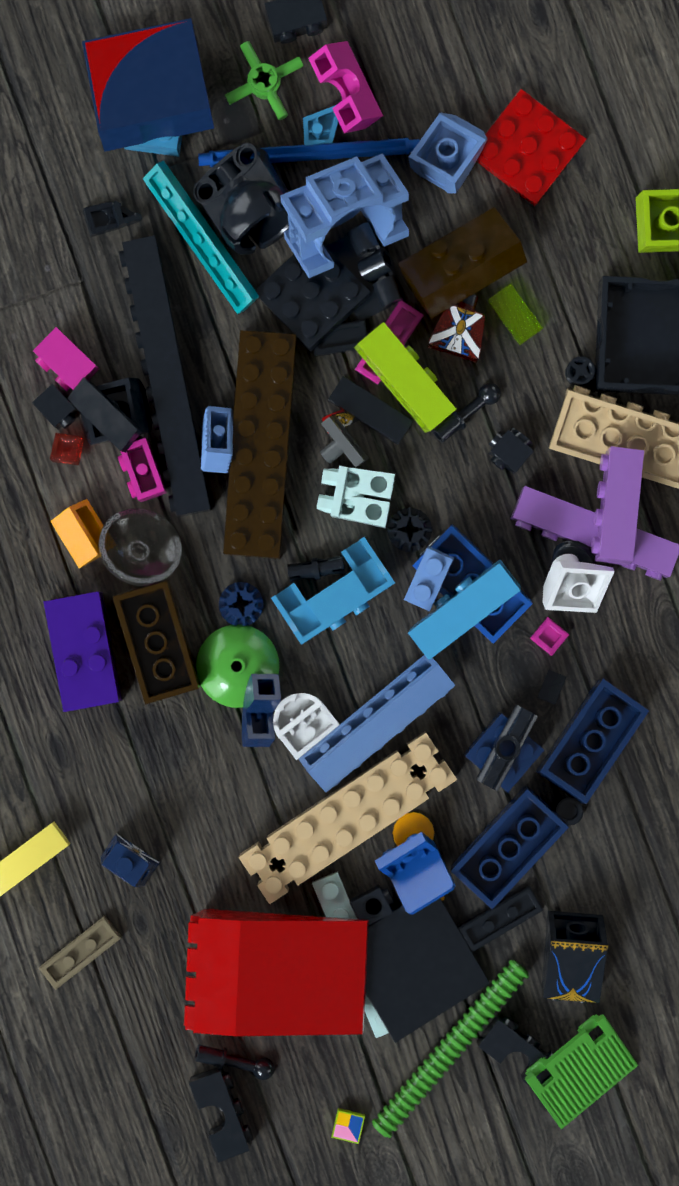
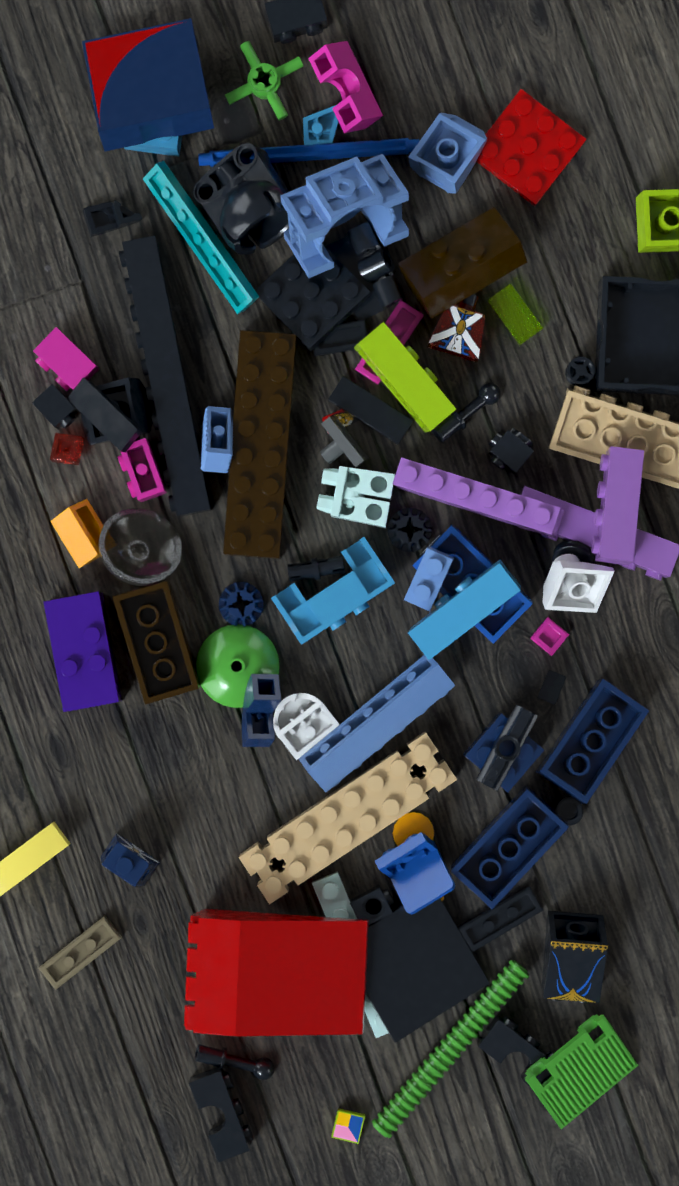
none -> medium lavender brick [392,458,564,539]

